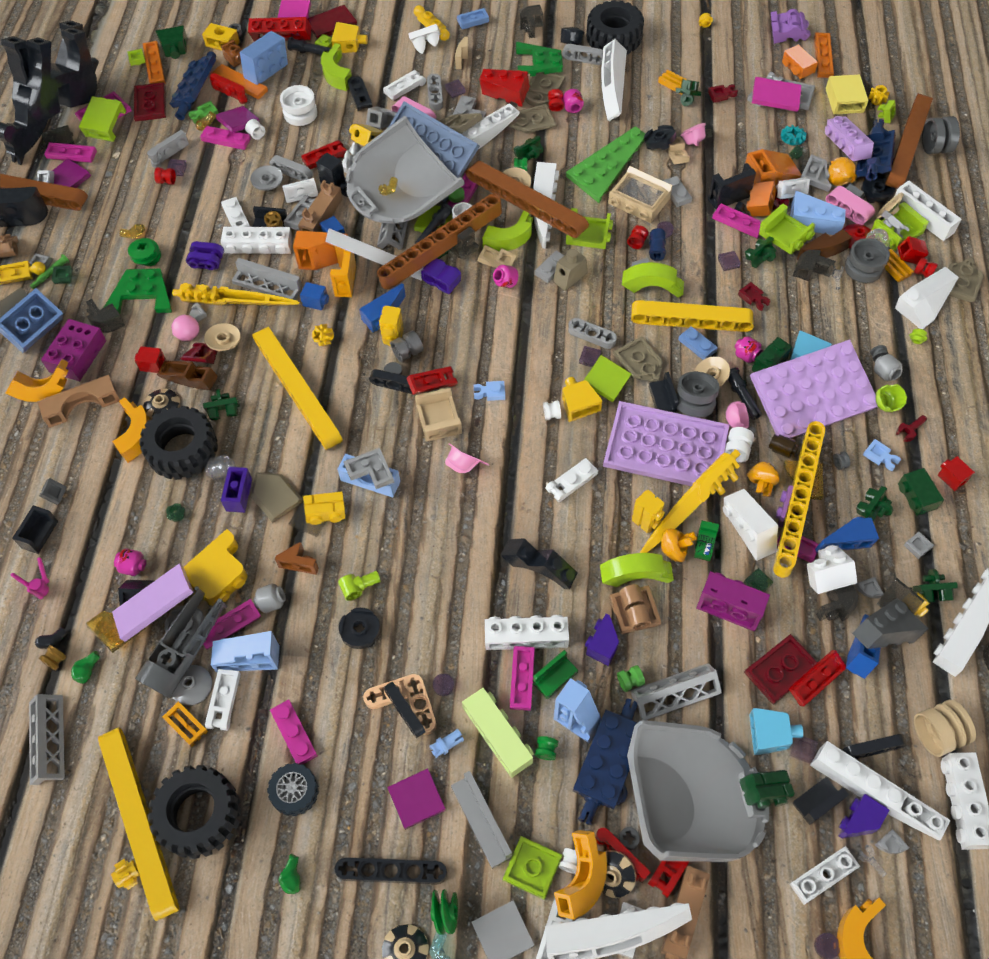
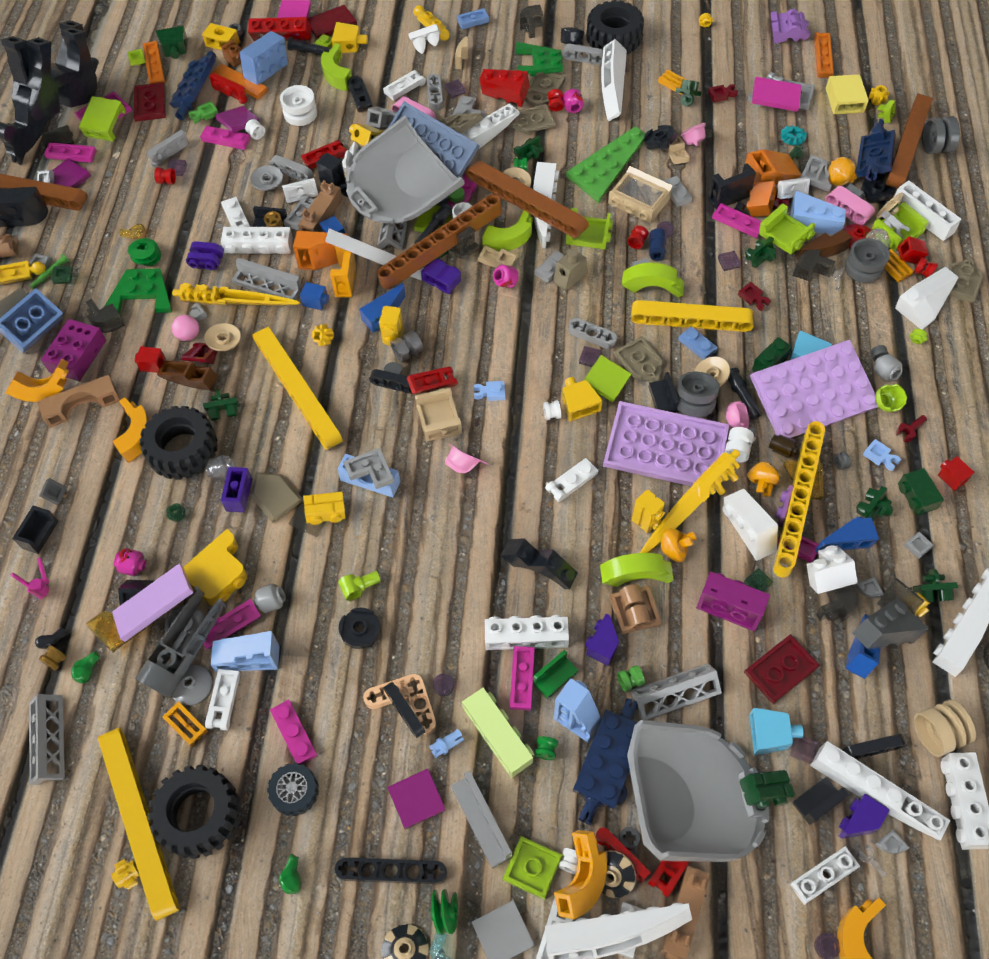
dish [143,389,180,419] -> none
clear yellow arm [195,111,216,131] -> none
dark orange slope [275,542,319,575] -> none
clear yellow arm [378,177,398,196] -> none
green leg [694,520,719,562] -> none
dark pink head [735,336,763,363] -> none
orange brick [782,44,818,79] -> none
red tile [789,650,846,707] -> none
lavender brick [825,116,874,161] -> none

